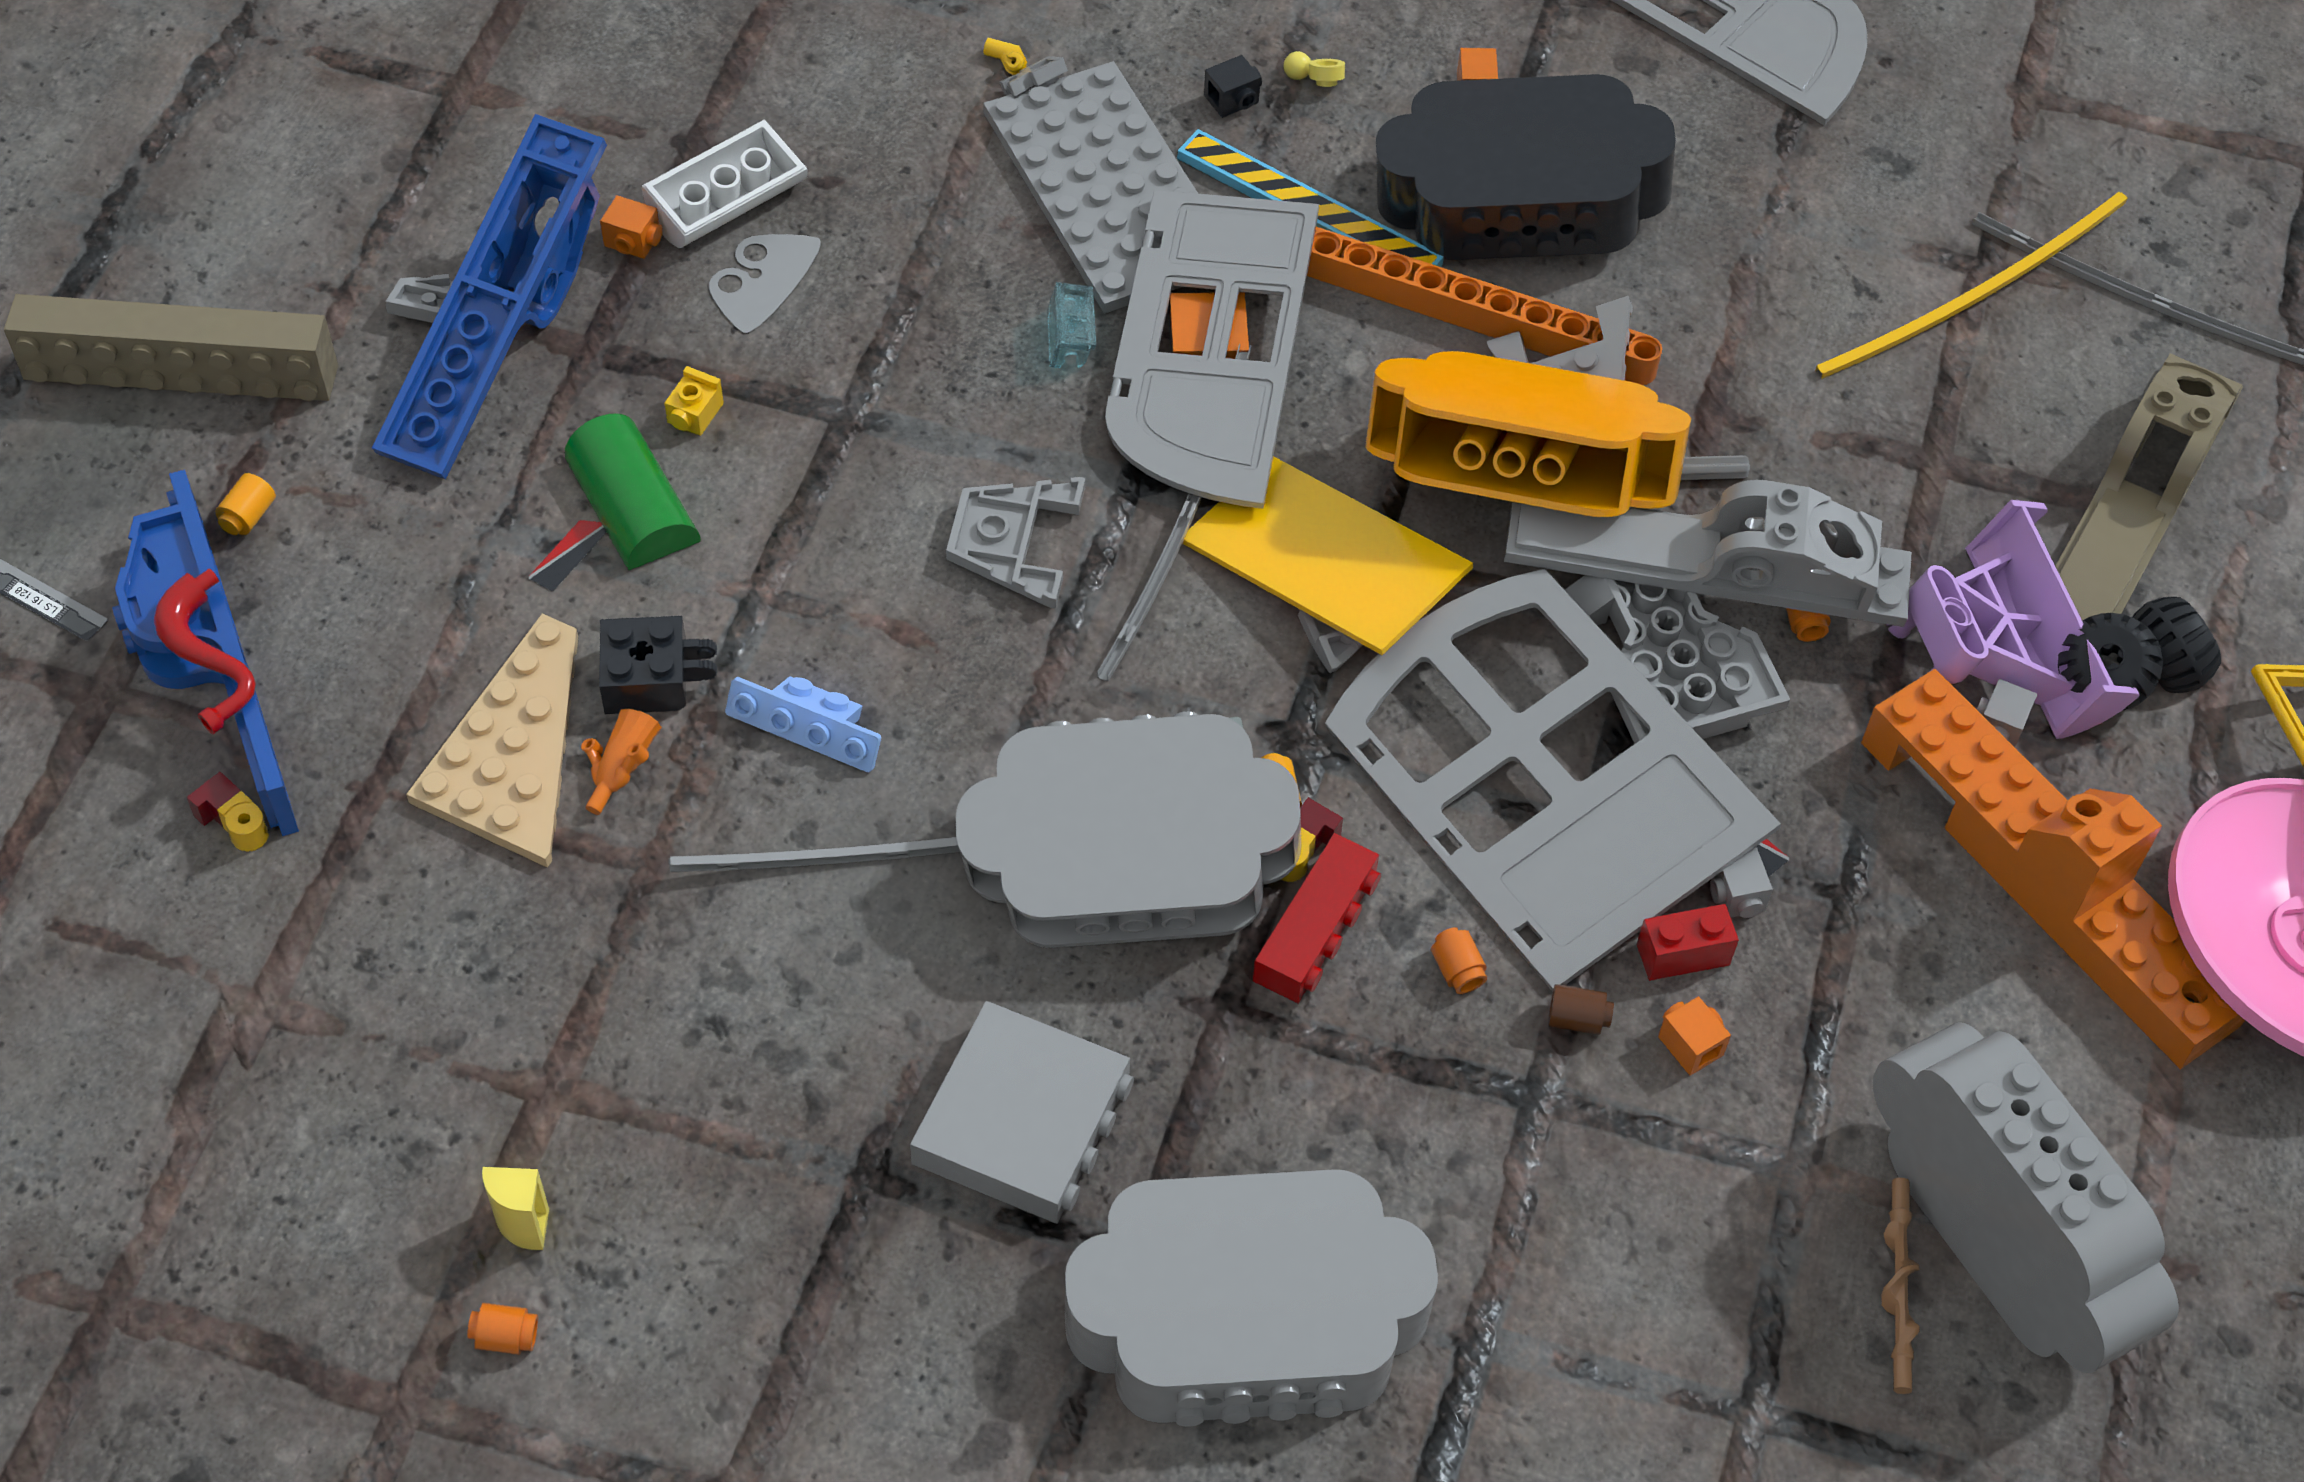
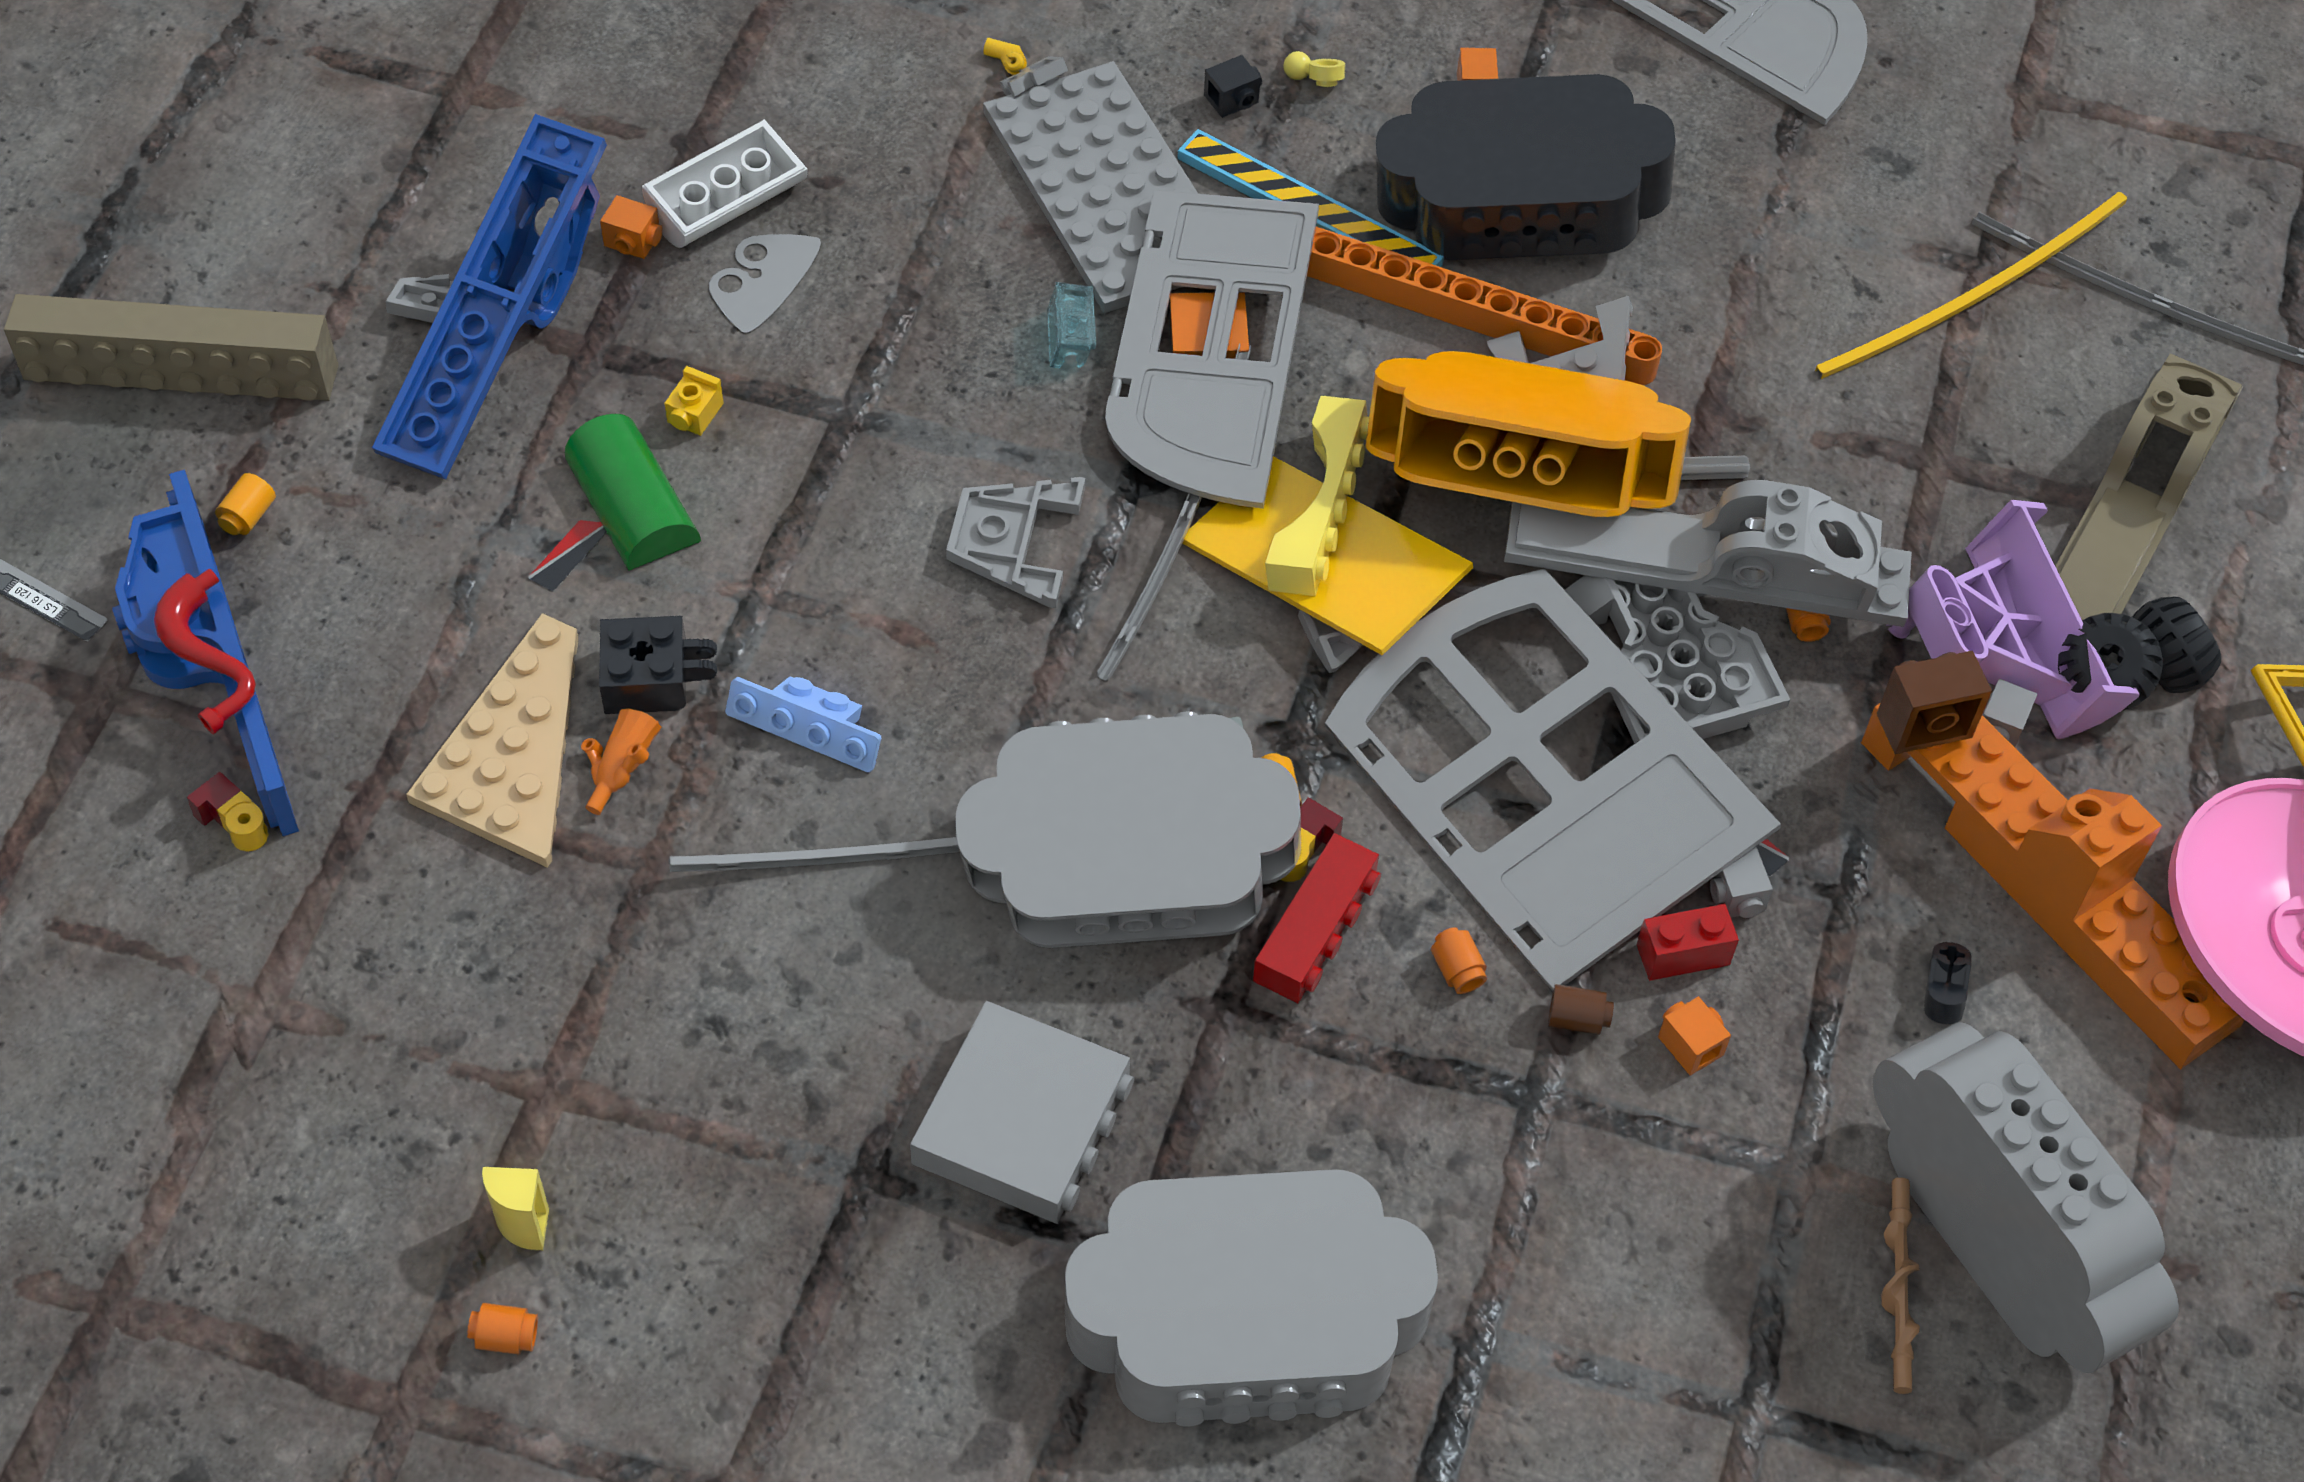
none -> light yellow arch [1265,396,1369,596]
none -> reddish brown brick [1877,650,1992,754]
none -> black piece [1924,942,1972,1024]

